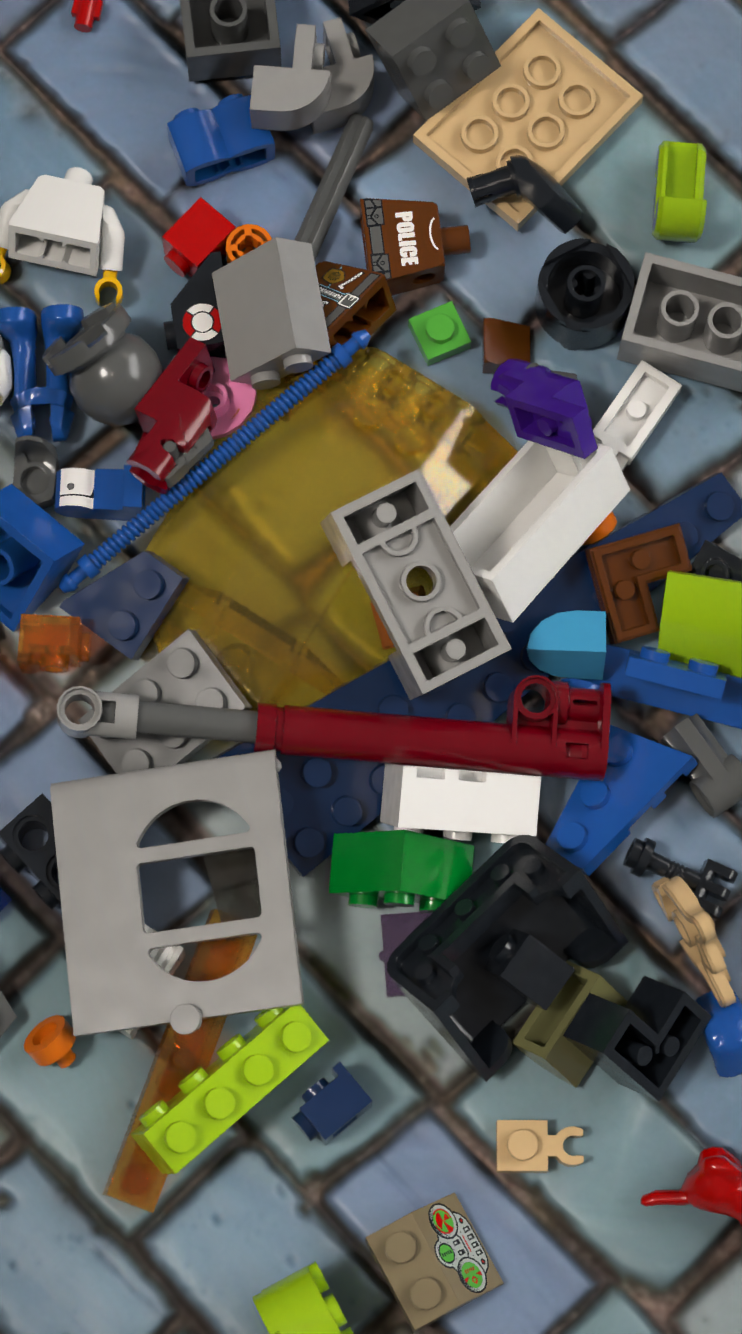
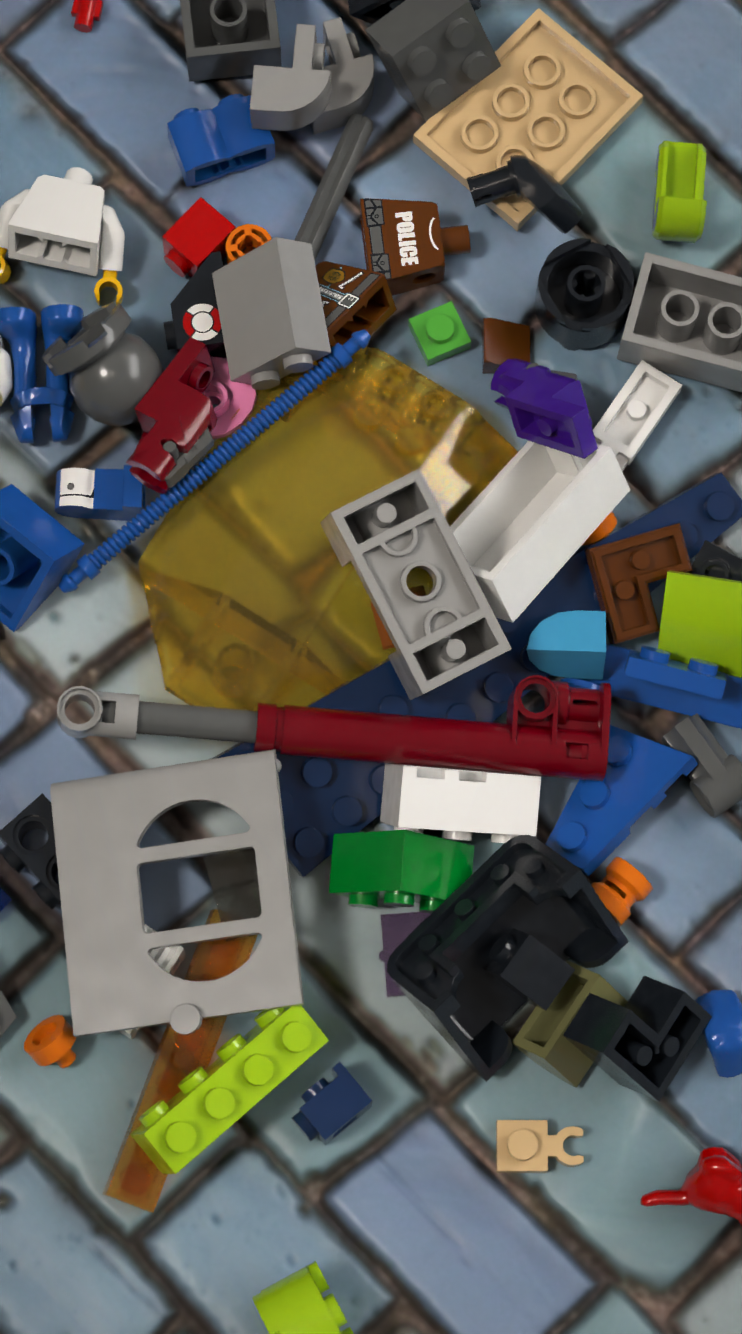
dark grey hair [13,435,59,509] -> none
clear orange brick [17,614,92,674] -> none
dark blue wing [59,551,190,660] -> none
dark grey plate [78,629,252,774] -> none
dark tan slope [365,1192,504,1333] -> none
black hinge [623,838,738,919] -> none
tan tile [651,876,736,1008] -> none
none -> orange wheel [591,857,653,927]

